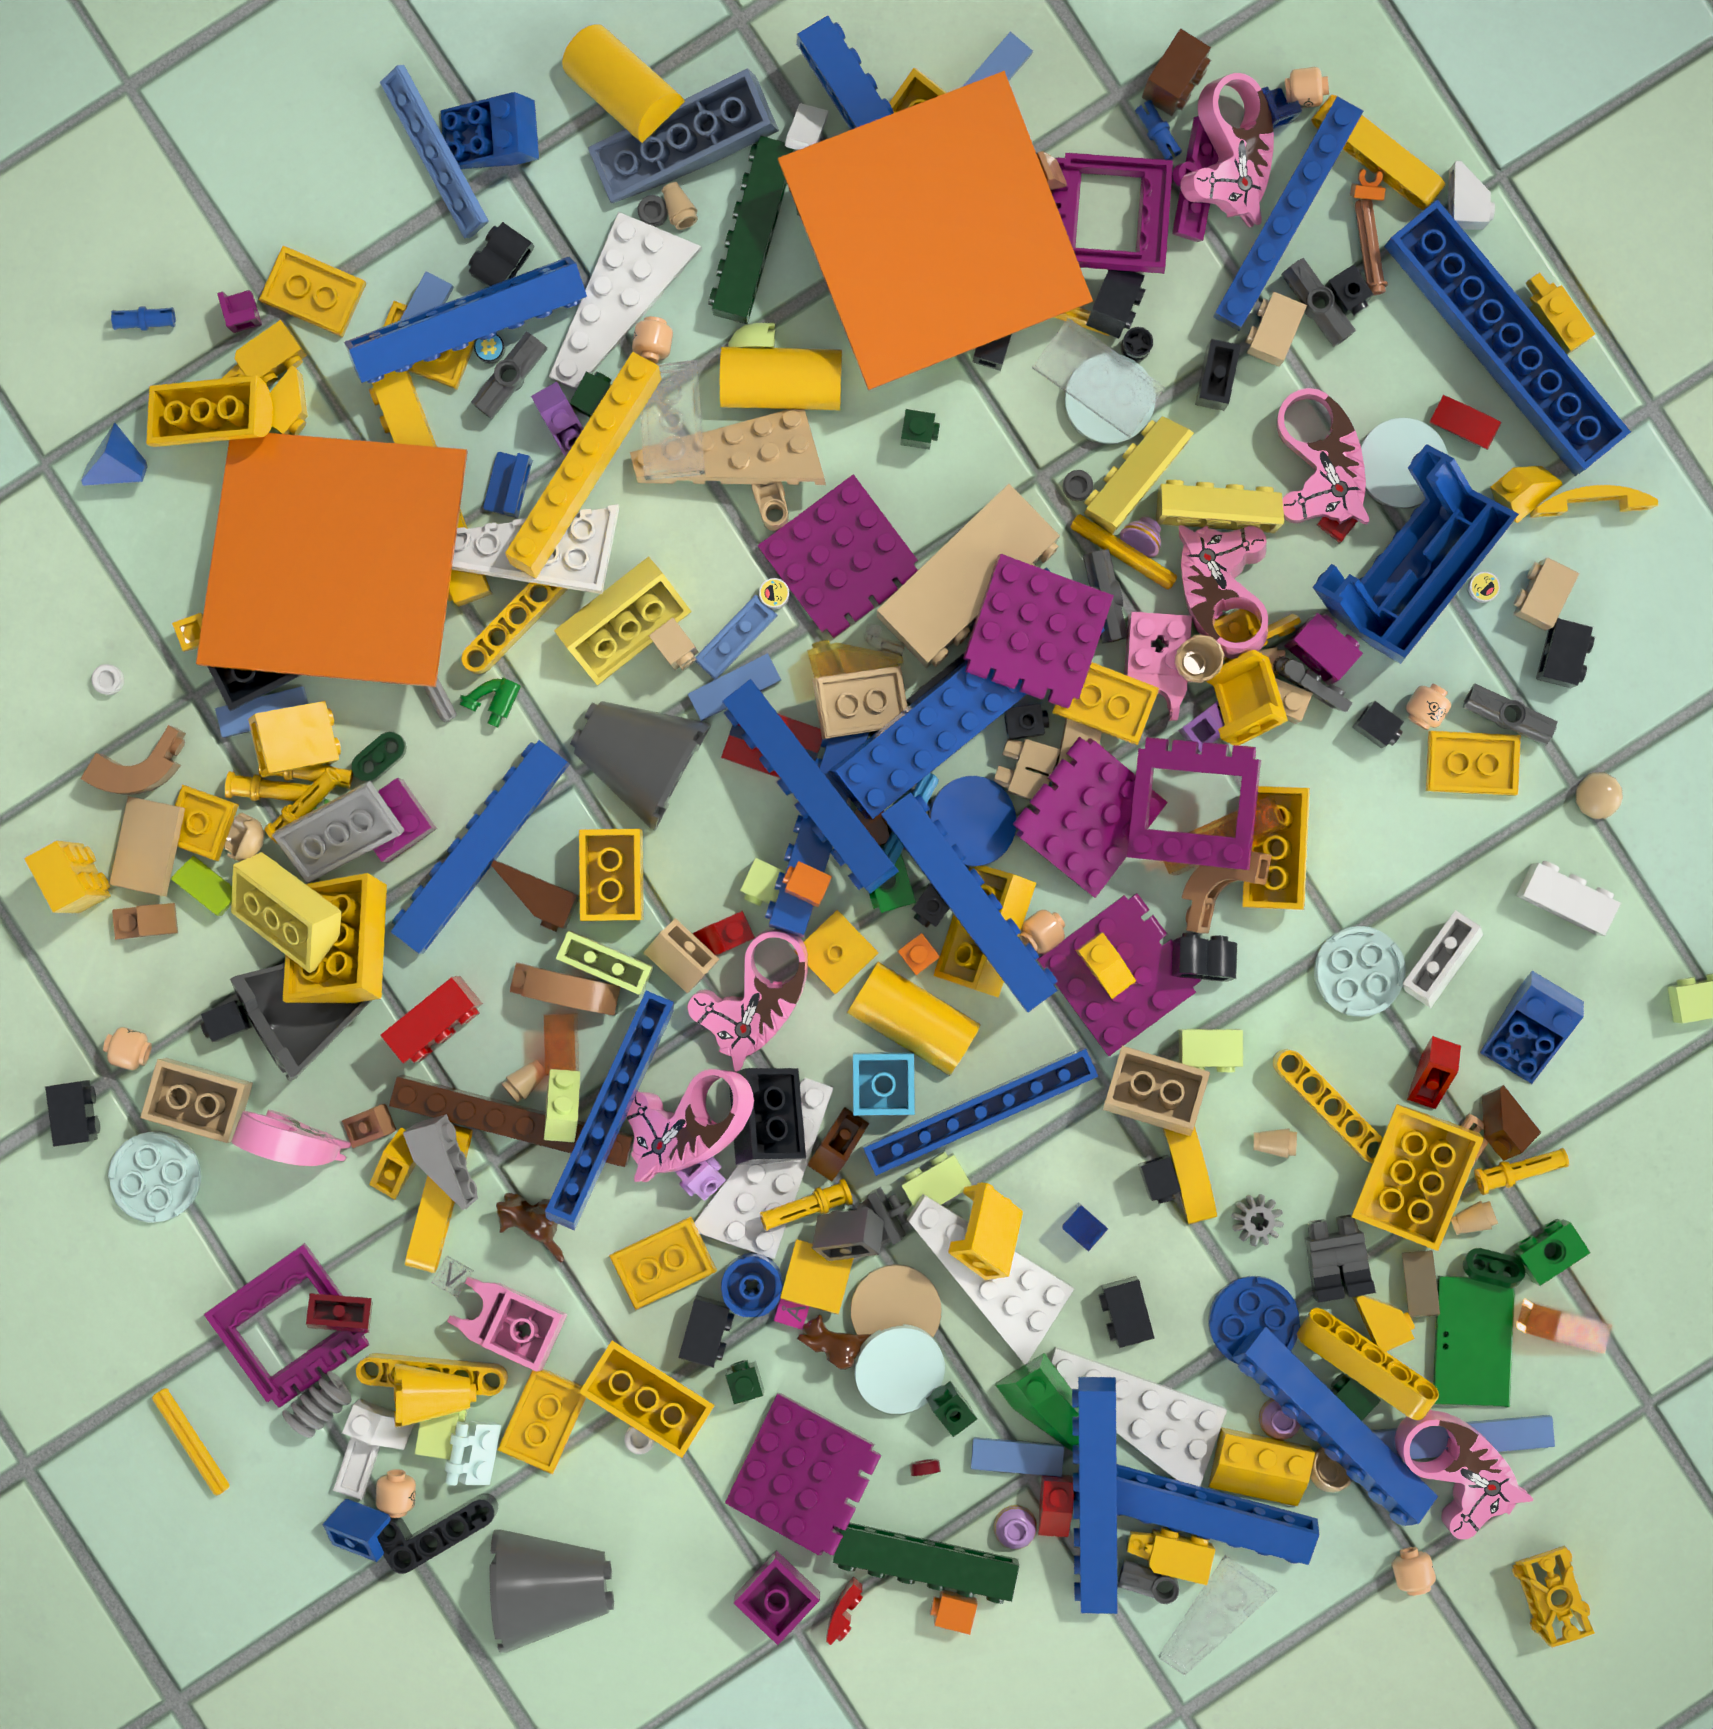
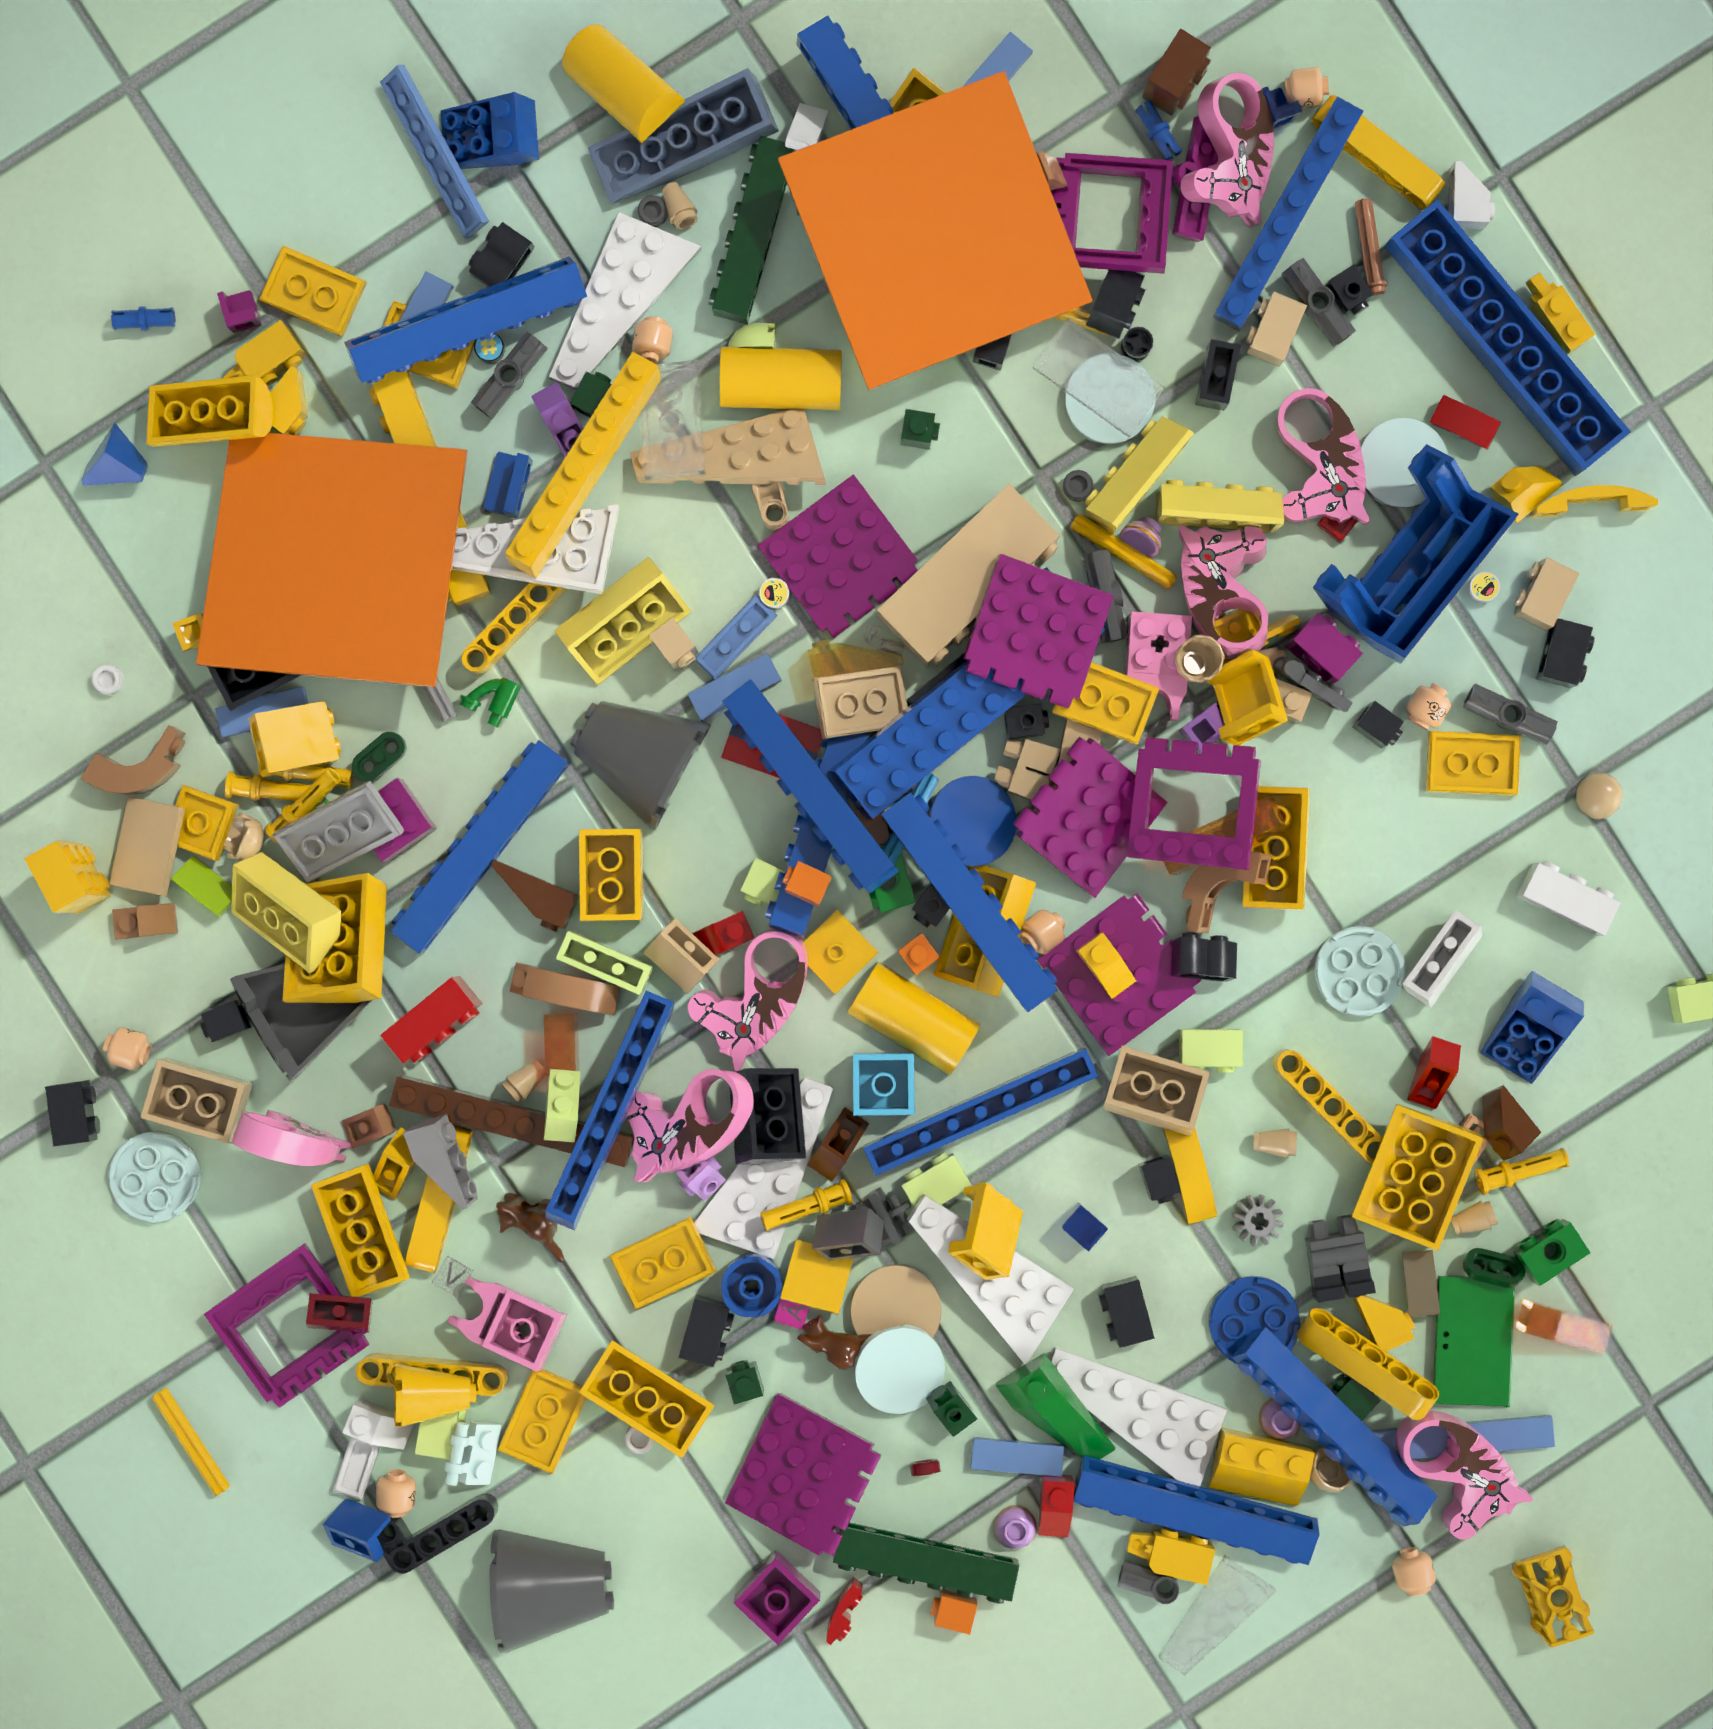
light grey piece [282,1371,352,1438] -> none
blue brick [1072,1377,1118,1614] -> none
orange tile [1350,169,1386,201] -> none
none -> yellow brick [311,1163,410,1297]

